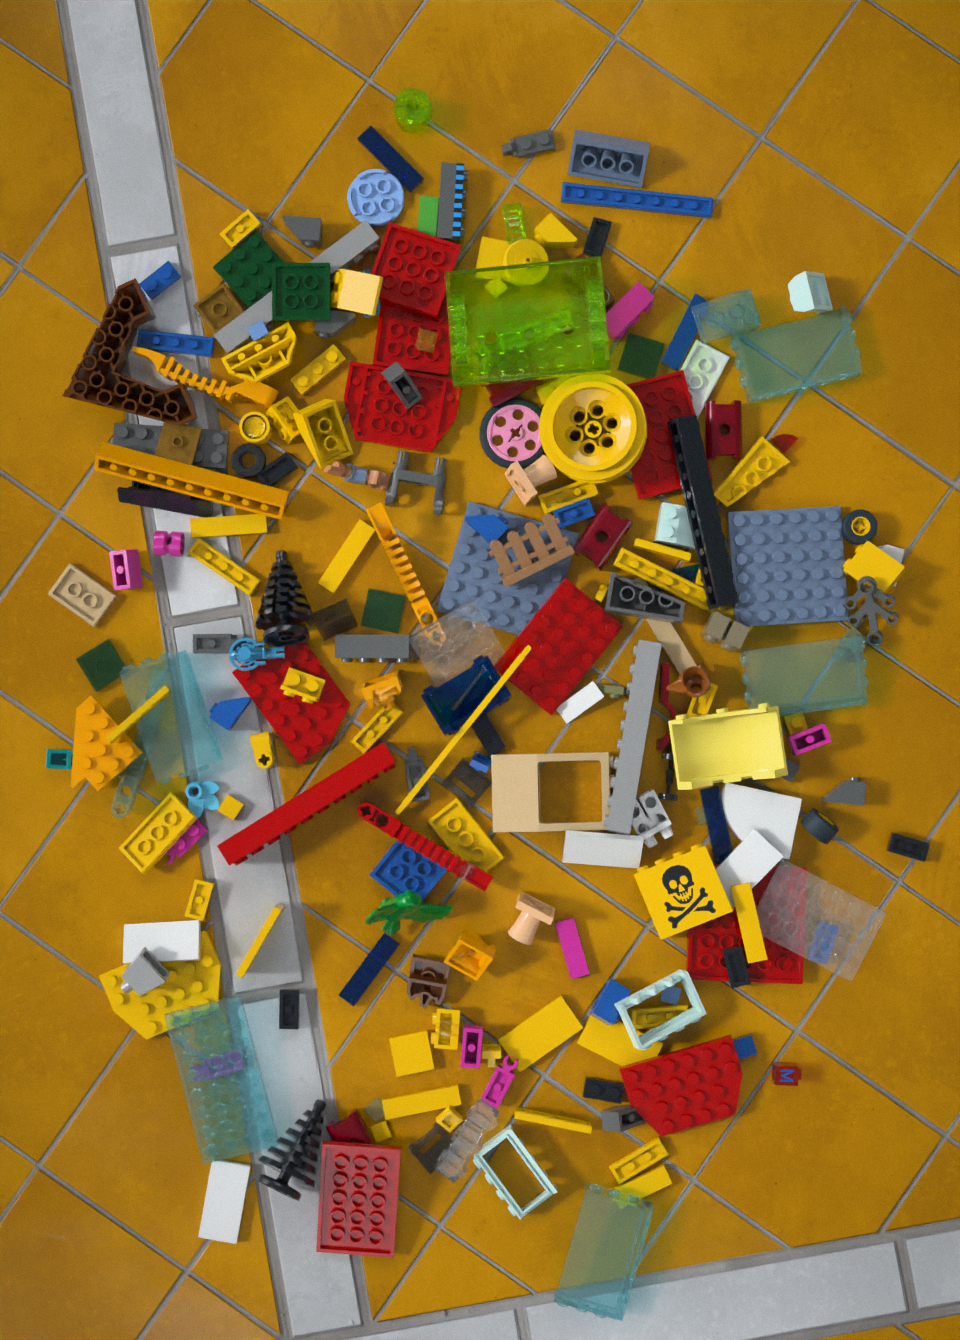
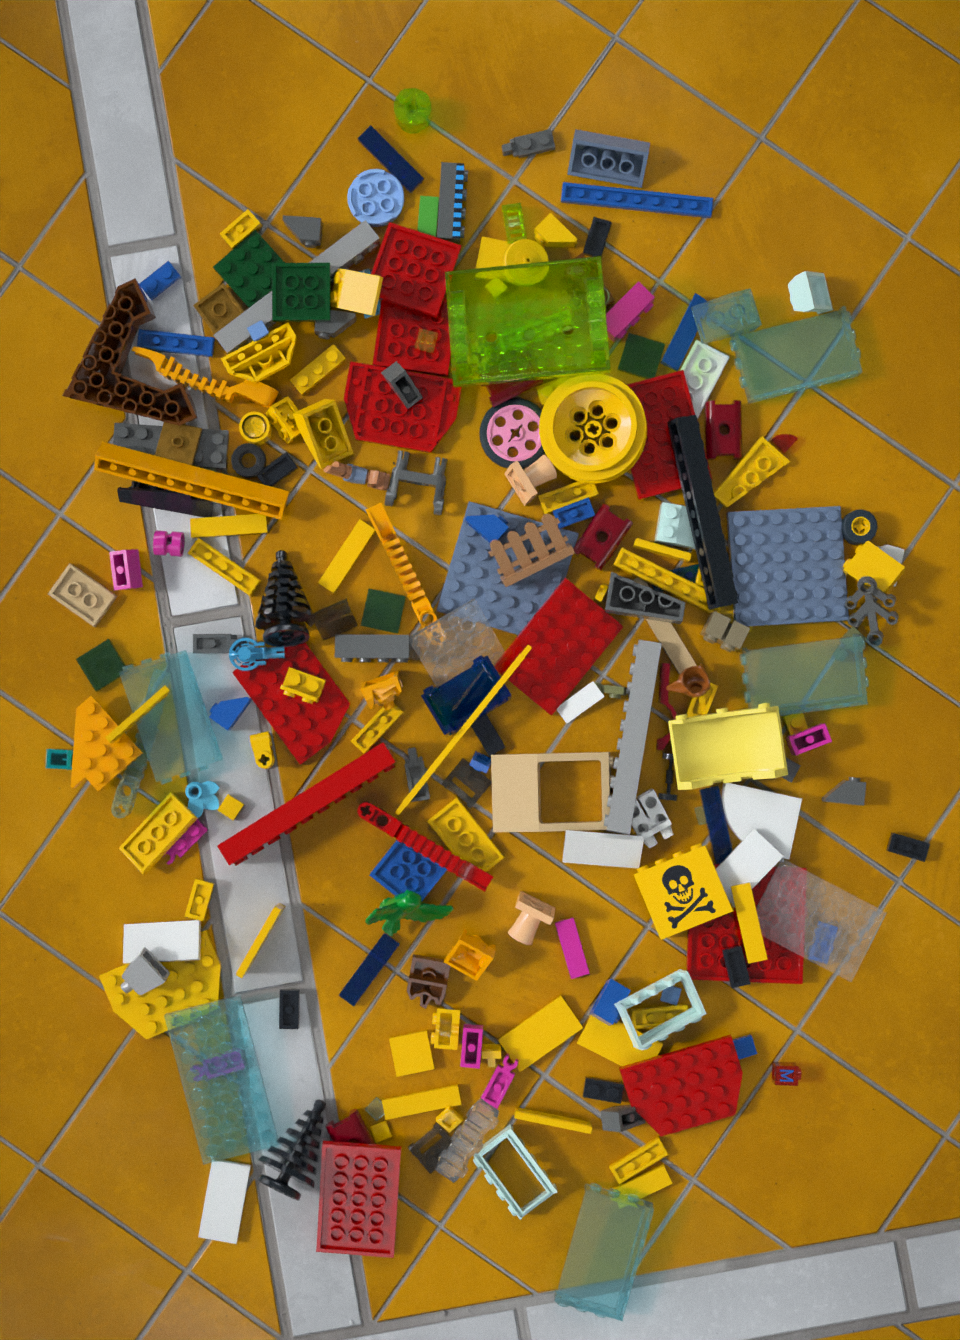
black wheel [801,808,839,844] -> none

